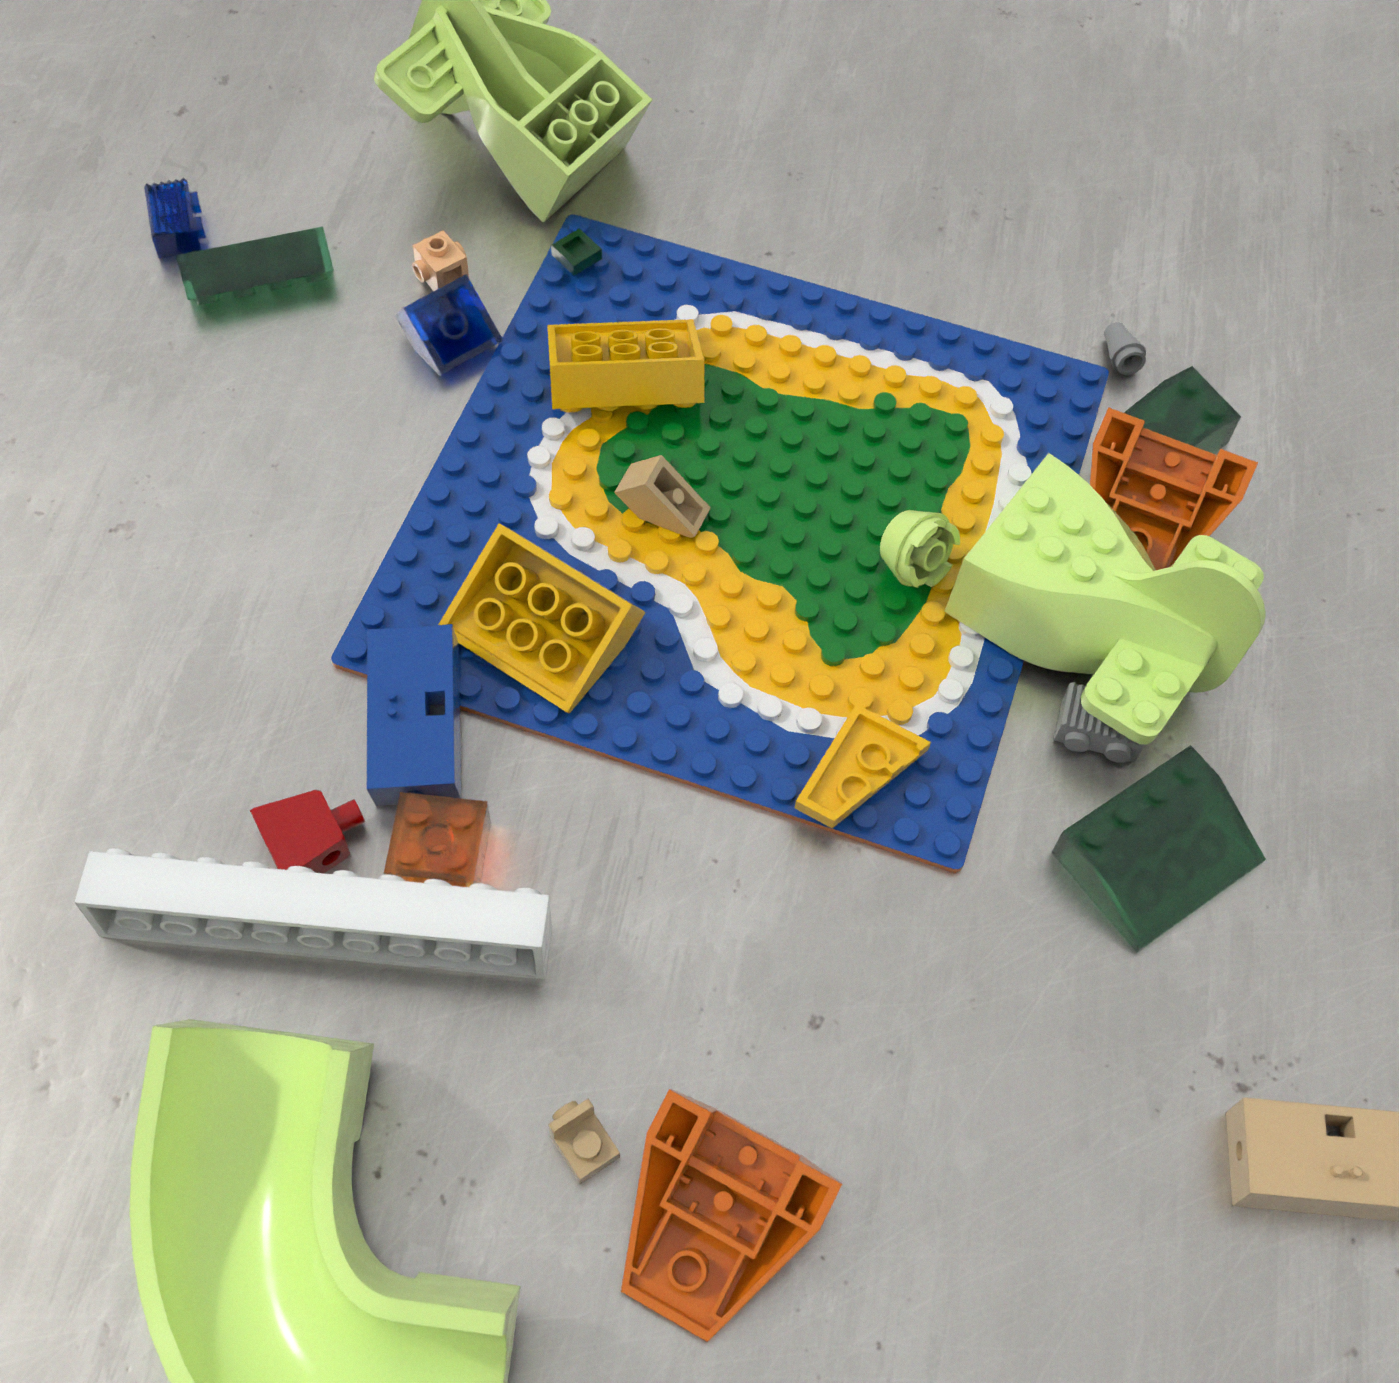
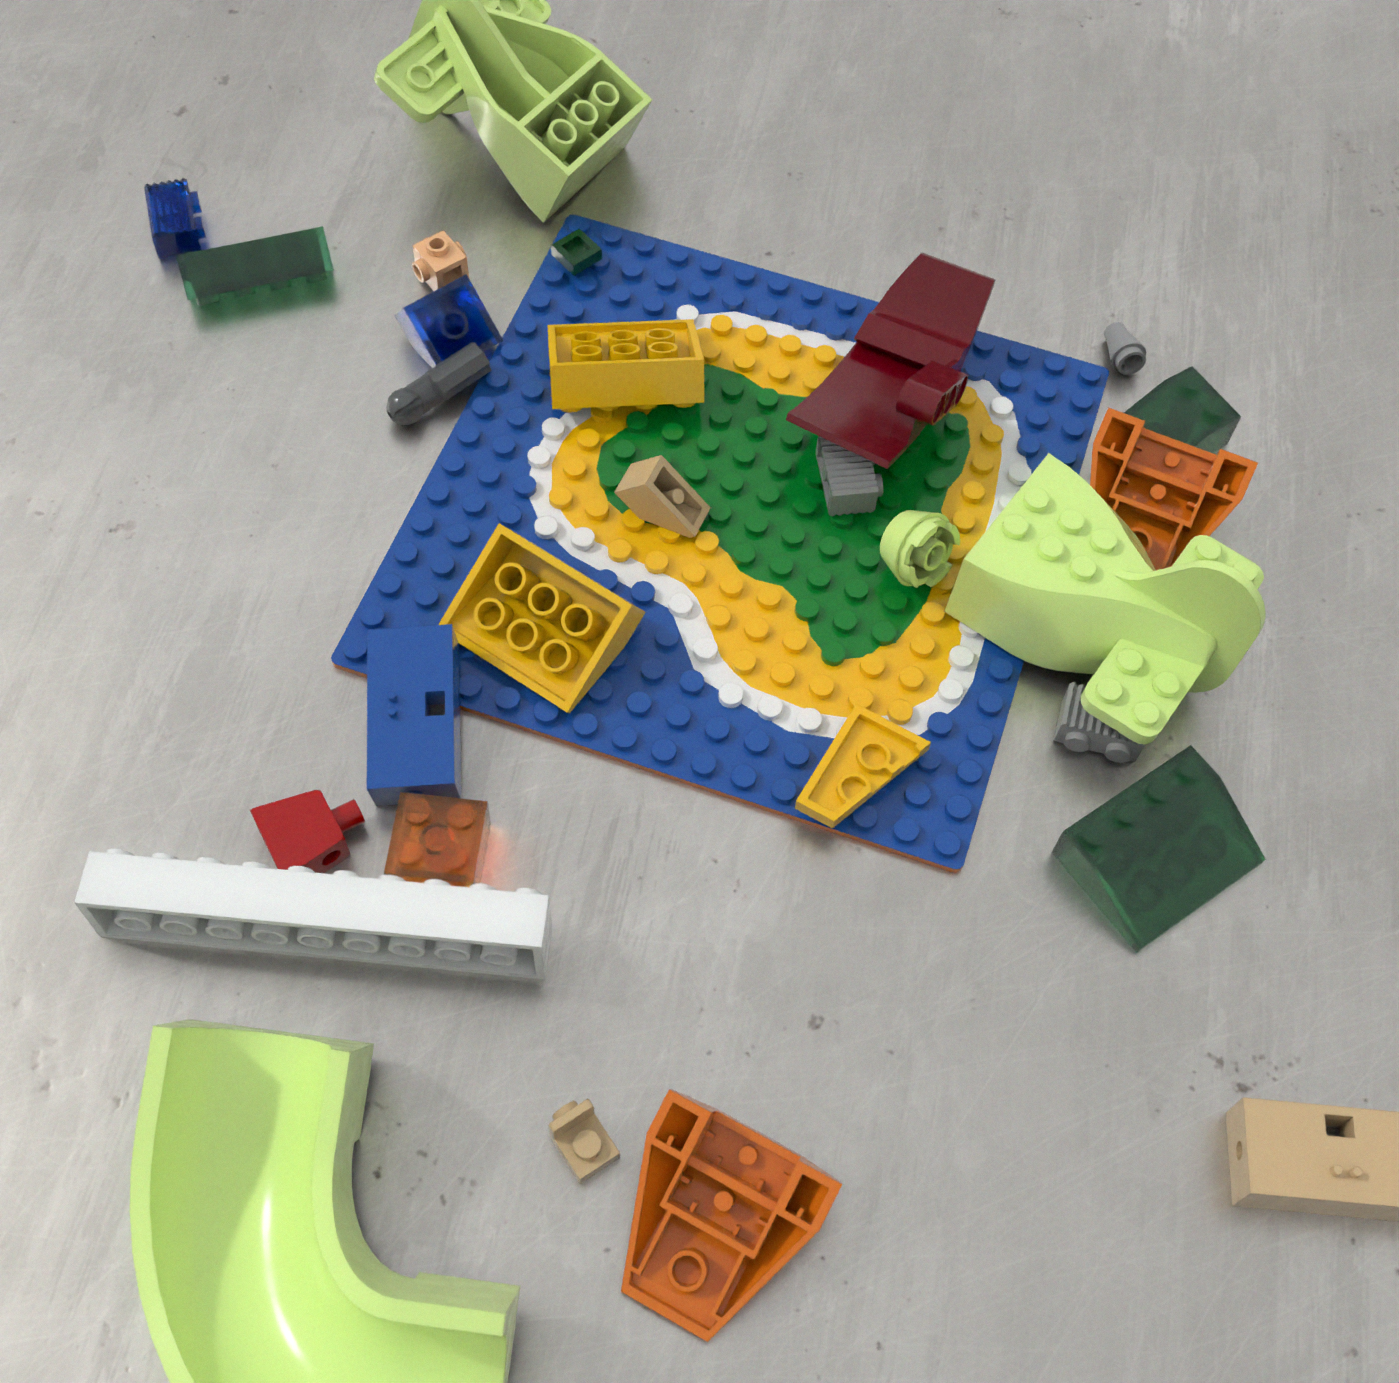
none -> dark grey piece [386,342,492,426]
none -> dark red beam [786,253,996,469]
none -> light grey brick [815,436,883,516]

